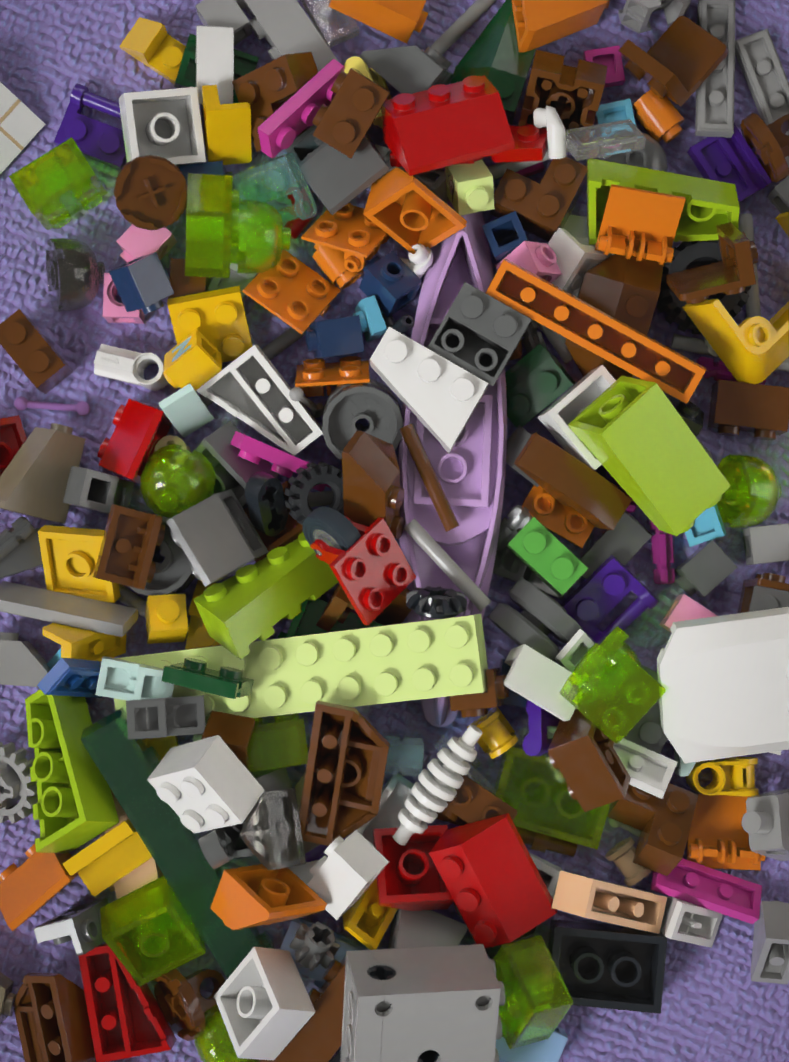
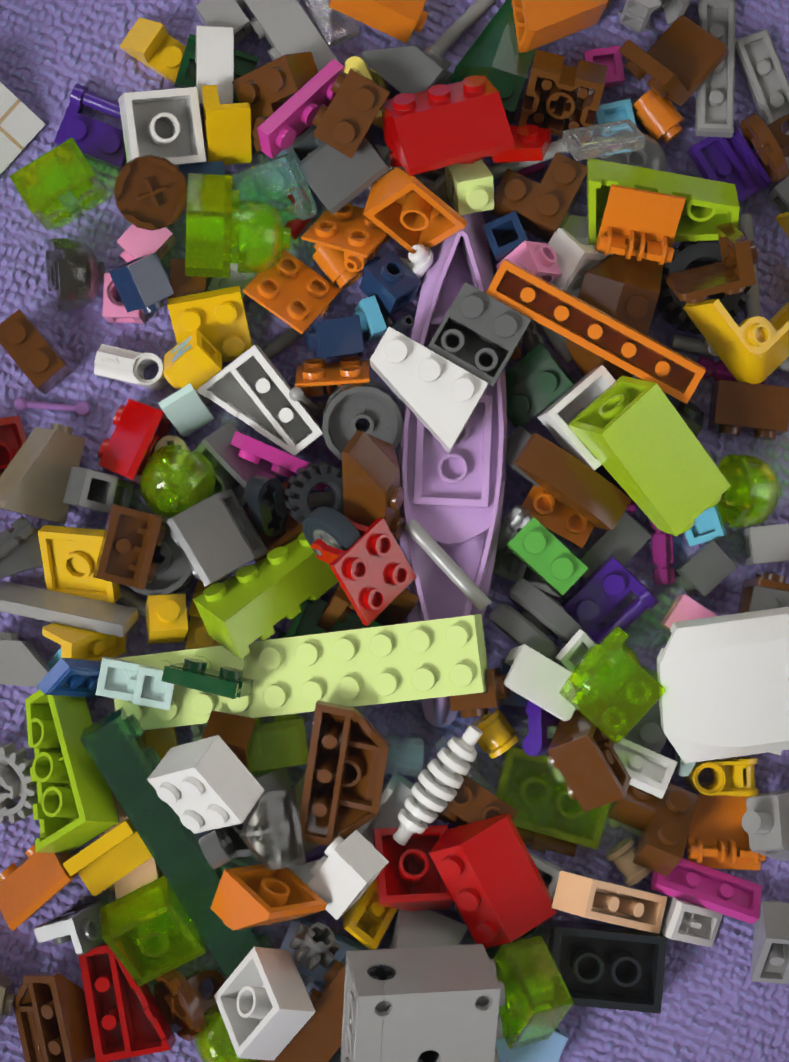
dark grey slope [126,695,205,740] -> none
reddish brown bar [399,423,460,532] -> none
black gear [406,586,467,618] -> none
white arm [533,105,567,159] -> none

